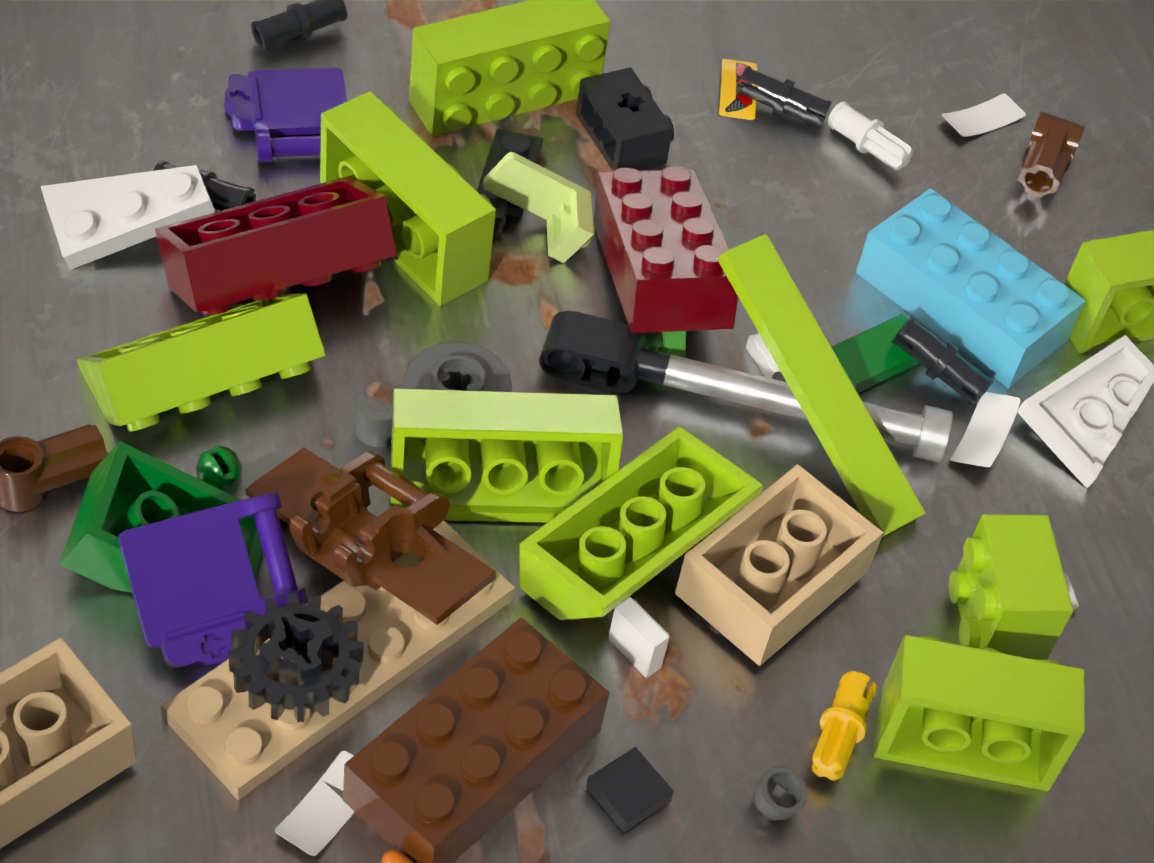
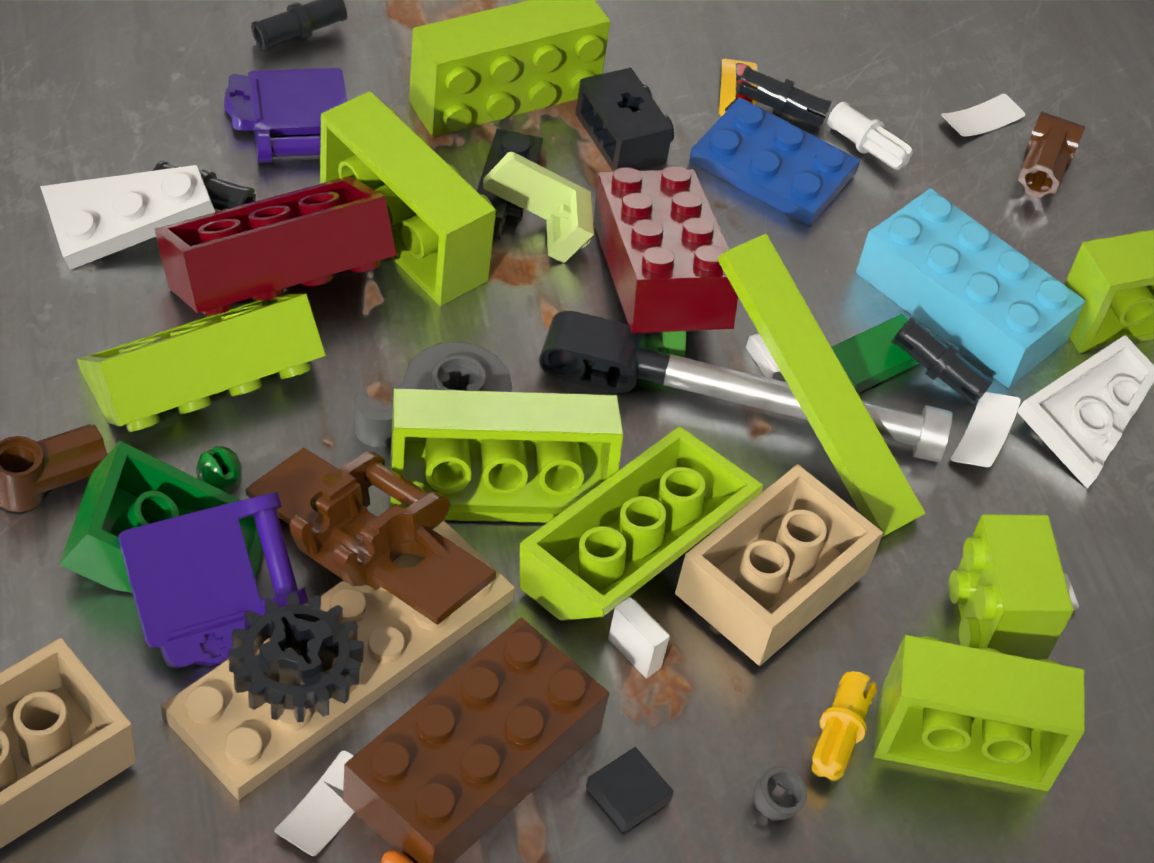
none -> blue plate [689,98,860,227]

